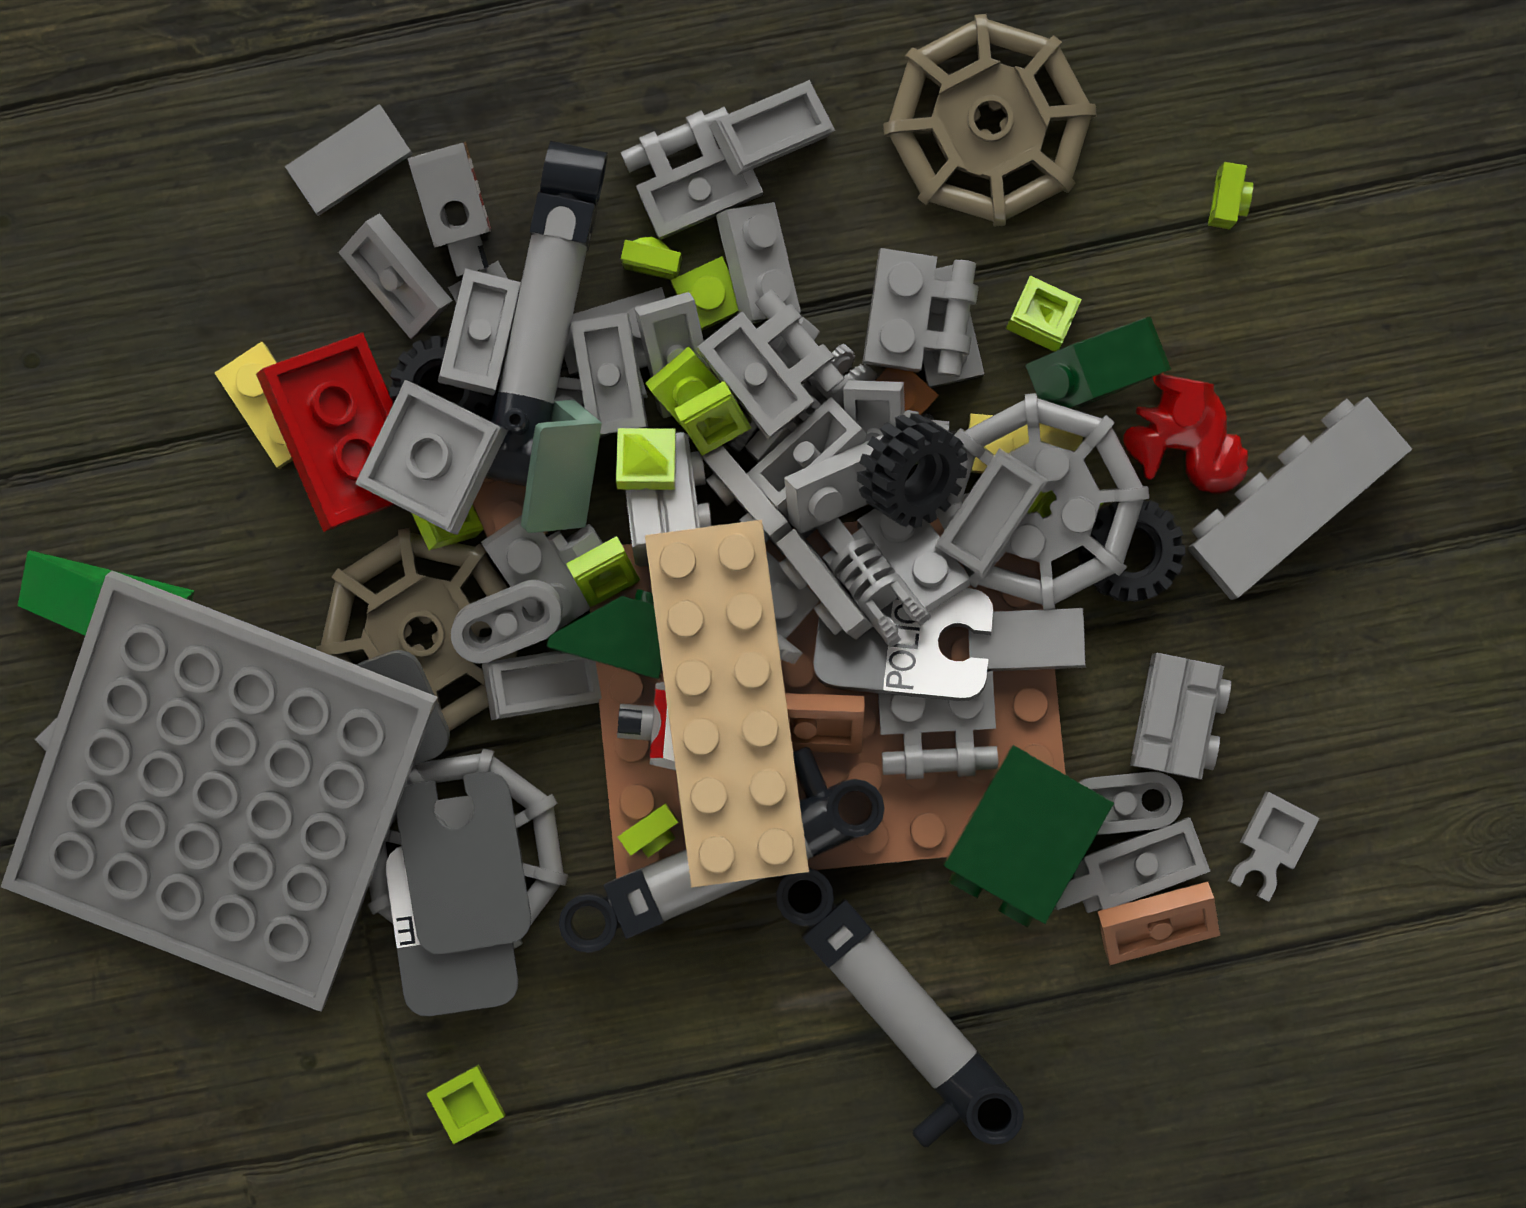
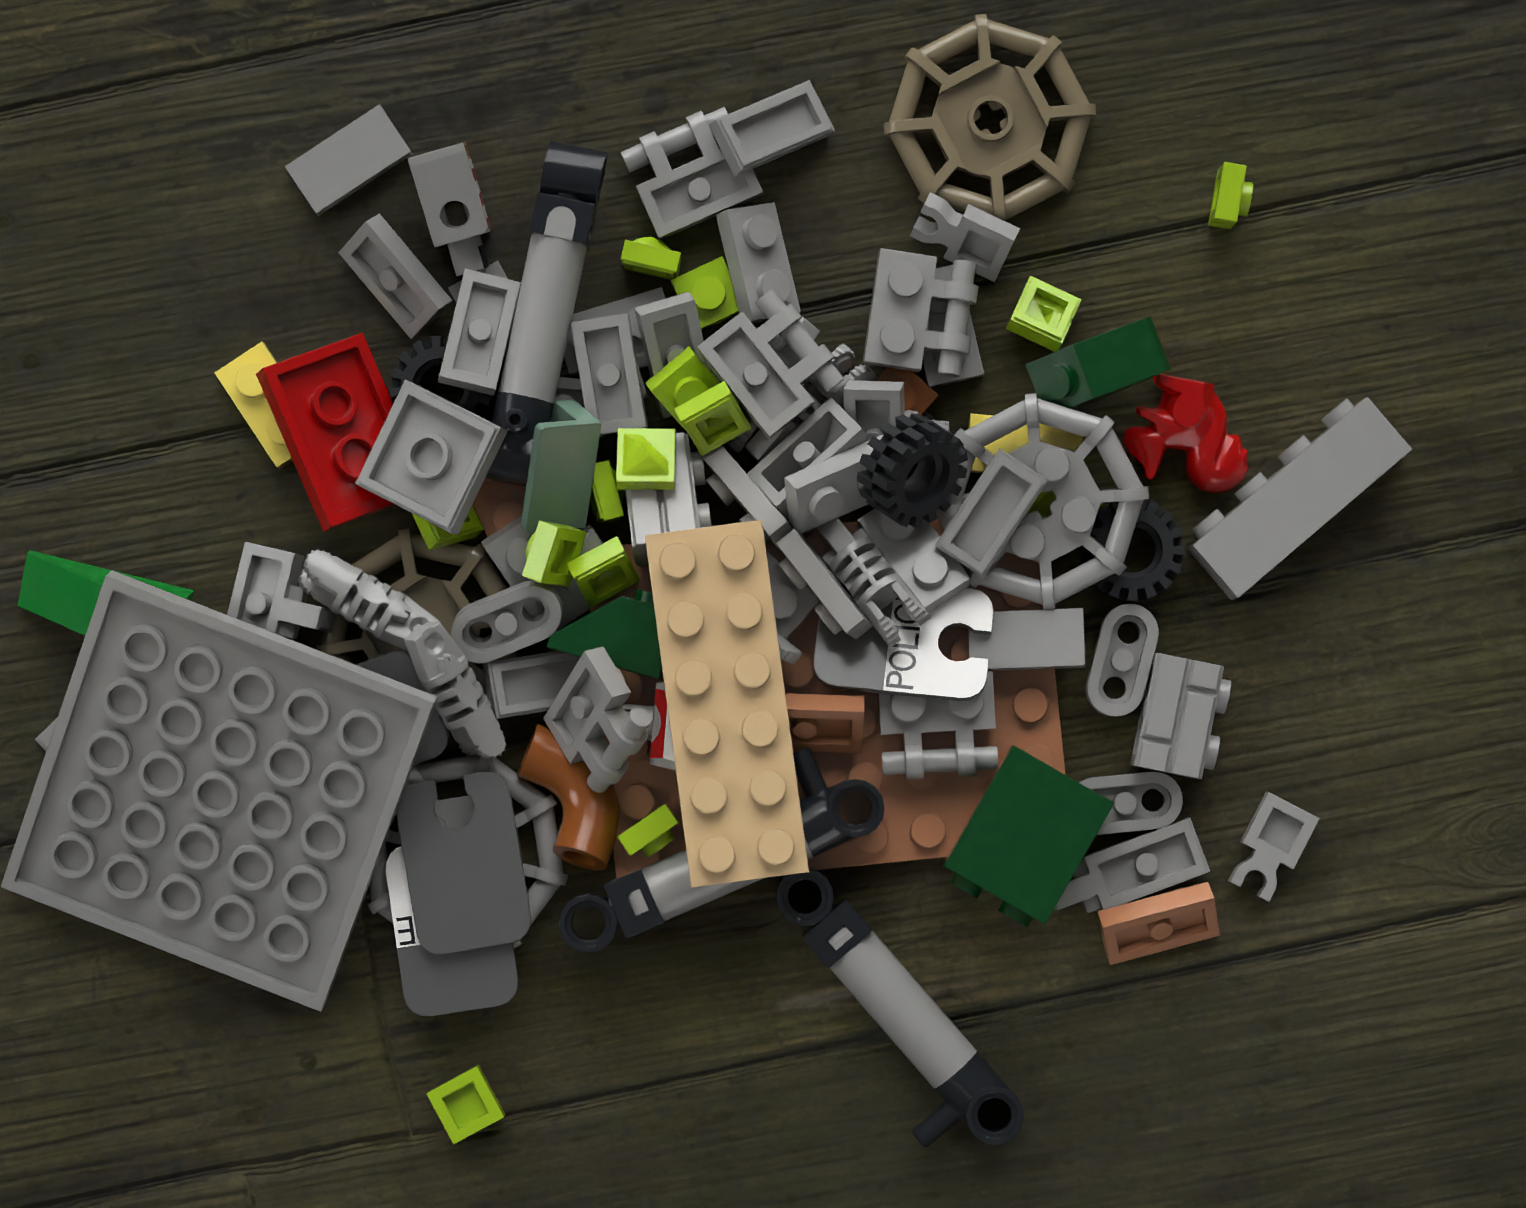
none -> light grey hinge [227,542,335,639]
none -> light grey hinge [298,549,440,651]
none -> light grey hinge [404,621,507,758]
none -> dark orange cylinder [517,724,620,871]
none -> lime plate [522,520,587,587]
none -> light grey plate [543,647,651,793]
none -> lime tile [590,460,625,526]
none -> light grey plate [910,192,1020,282]
none -> light grey plate [1085,604,1159,717]

